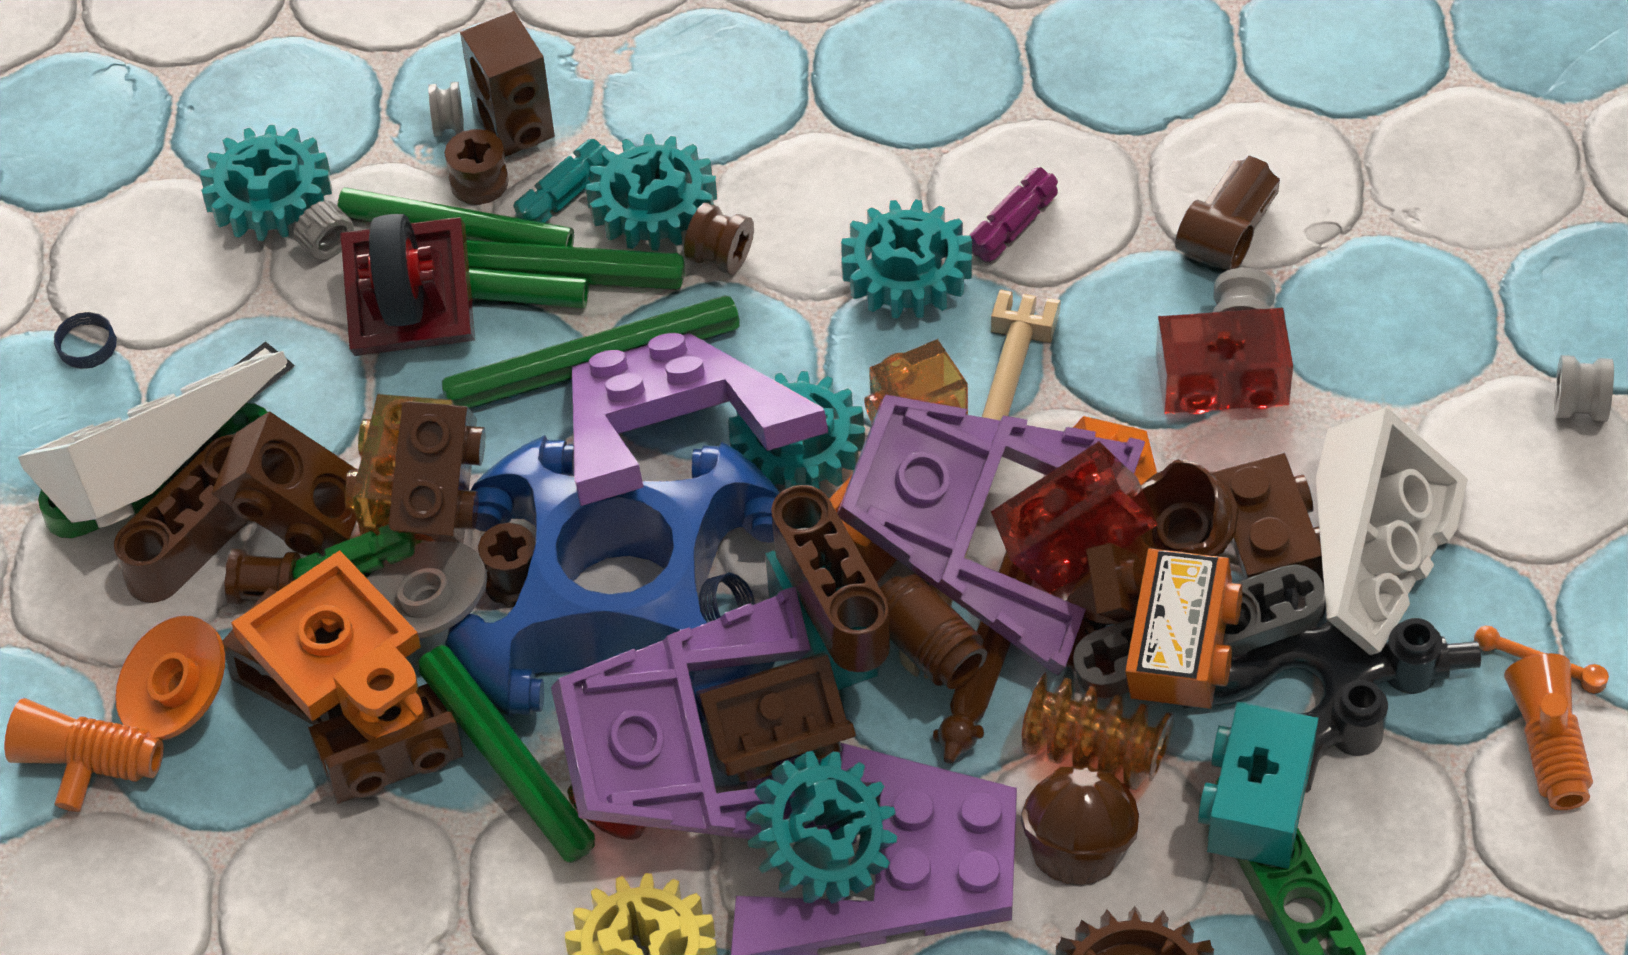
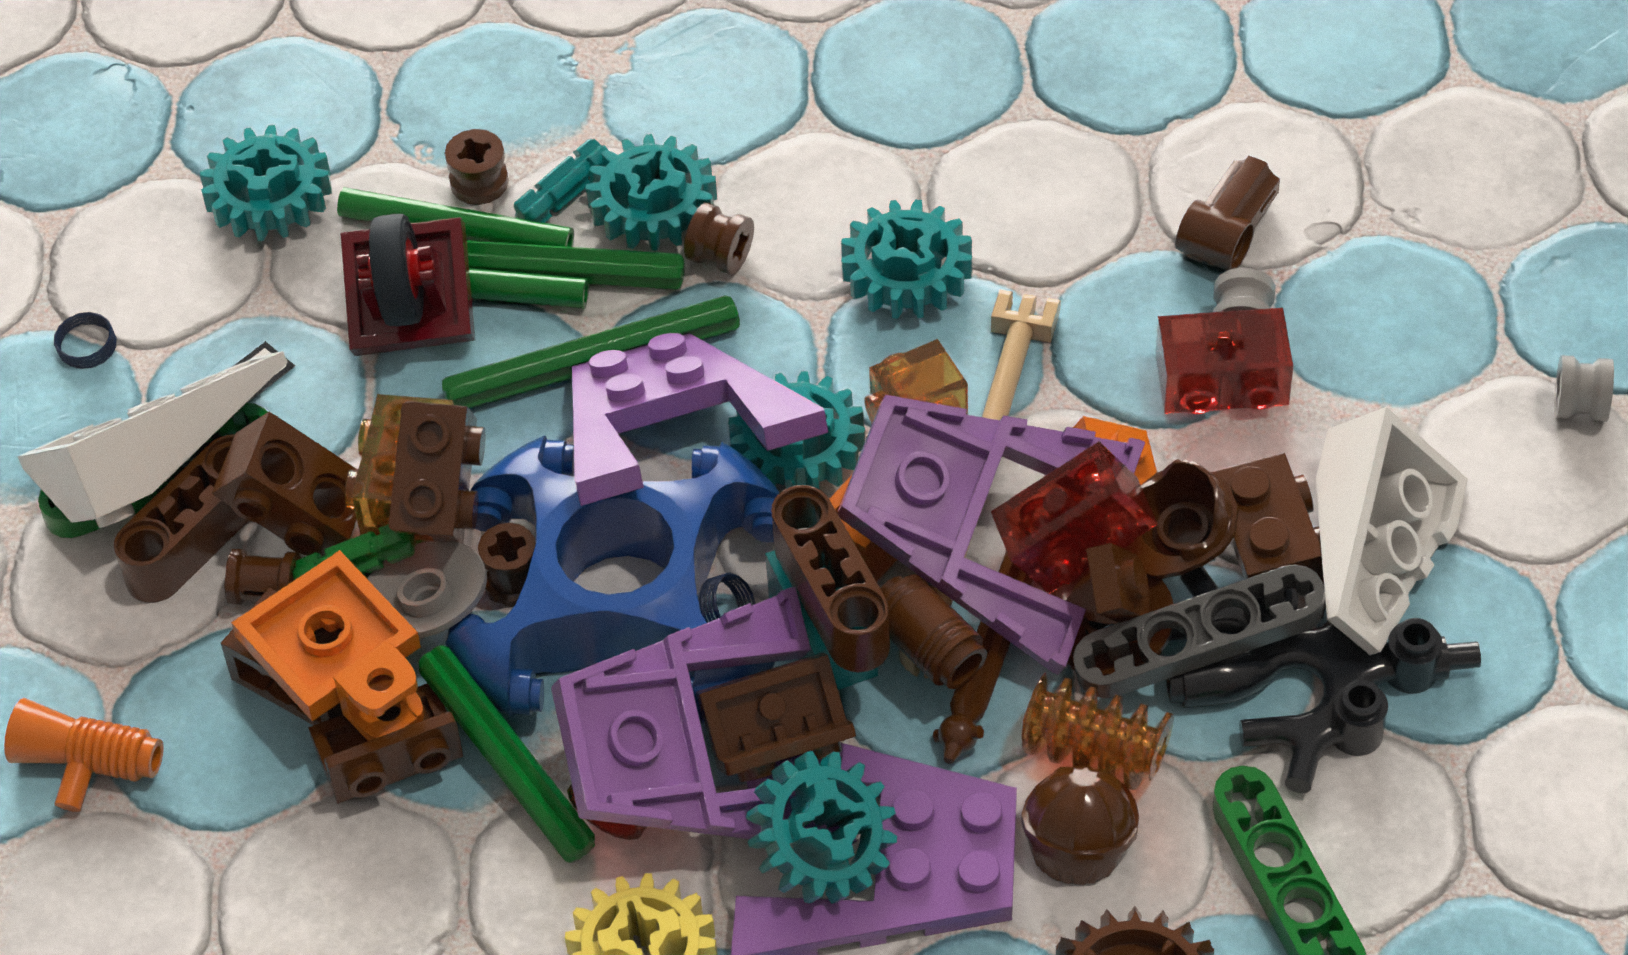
orange dish [116,616,225,741] -> none
light grey axle [293,200,354,260] -> none
light grey bush [428,82,464,137] -> none
reddish brown brick [460,11,555,157] -> none
magenta axle [969,167,1058,262] -> none
brick [1125,548,1242,709] -> none
teal brick [1198,702,1319,869] -> none
orange hinge [1474,625,1609,694] -> none
orange piece [1504,653,1593,810] -> none

